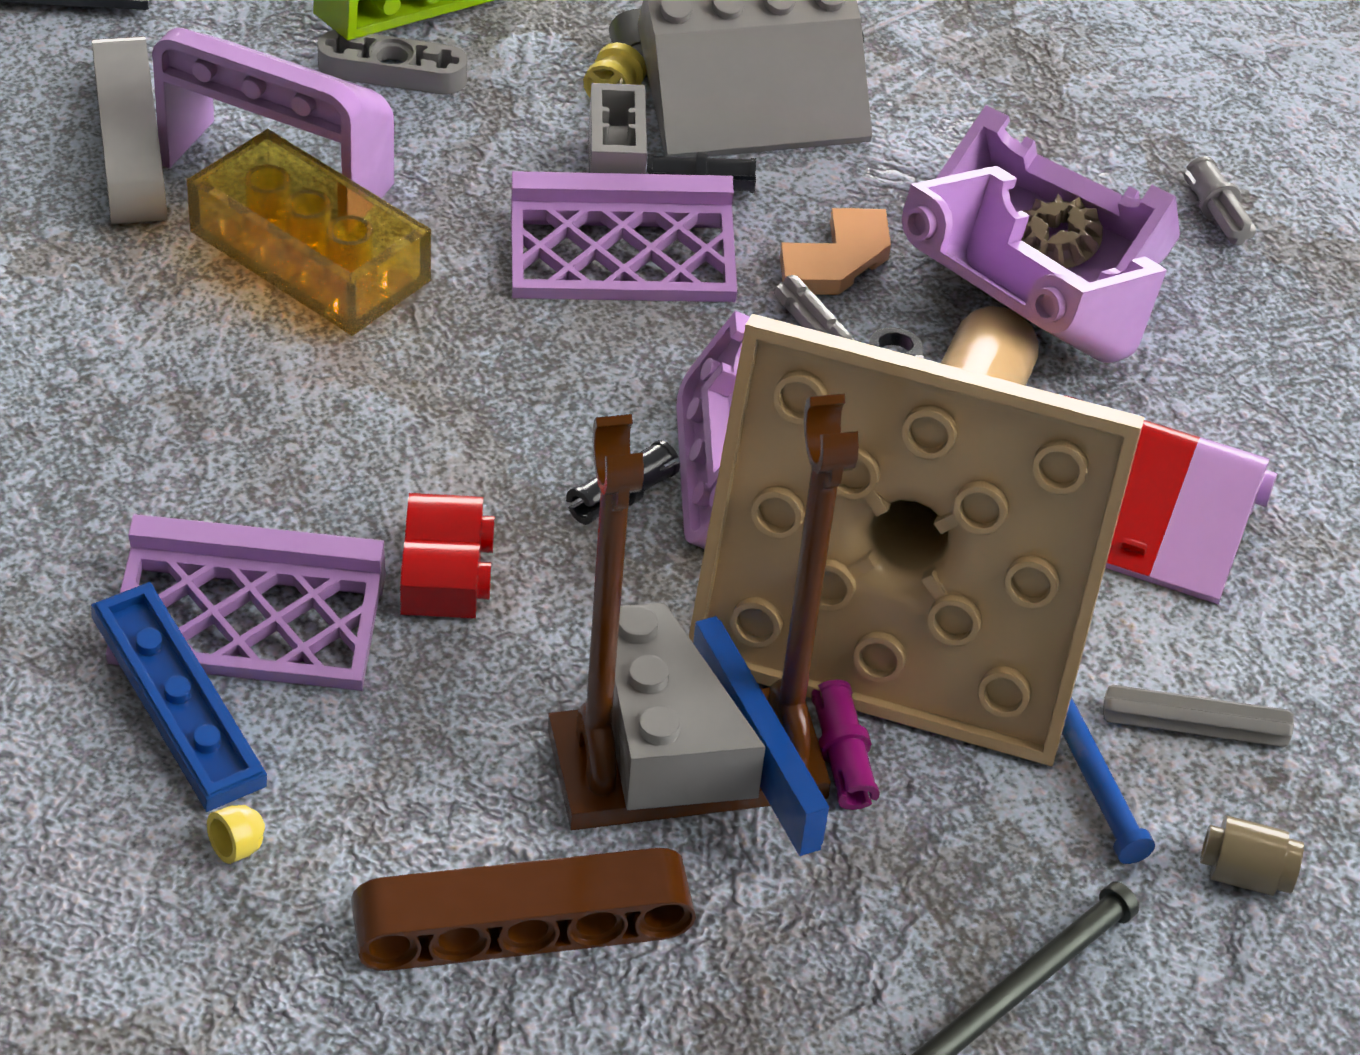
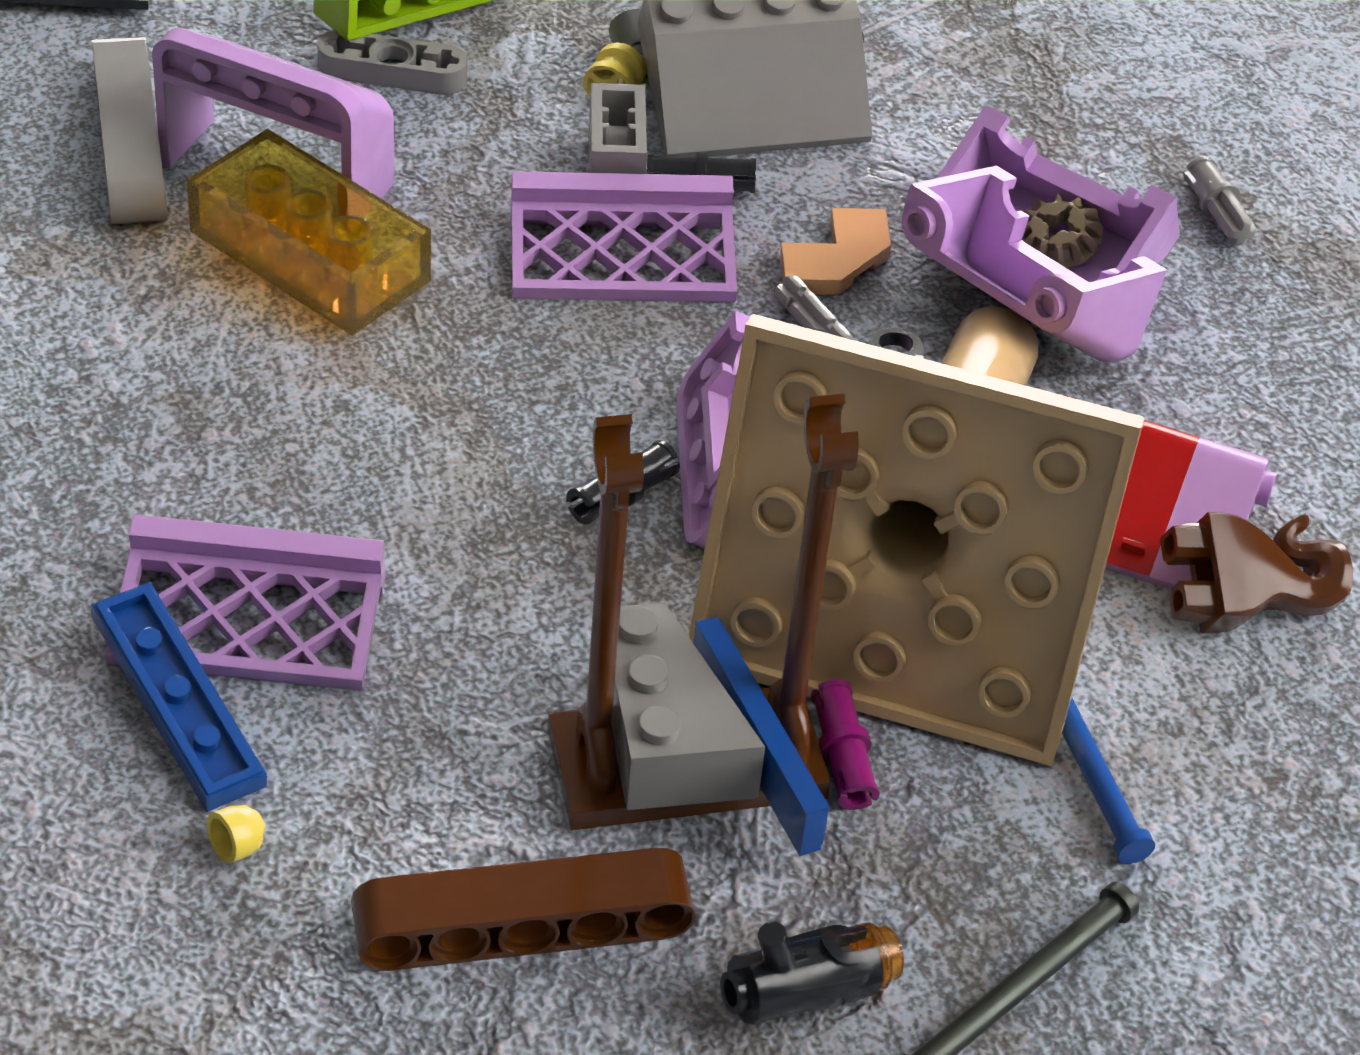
red brick [400,493,495,619] -> none
light grey axle [1103,685,1294,747] -> none
dark tan brick [1200,815,1304,896] -> none
none -> black piece [720,922,904,1025]
none -> reddish brown hips [1160,512,1353,633]

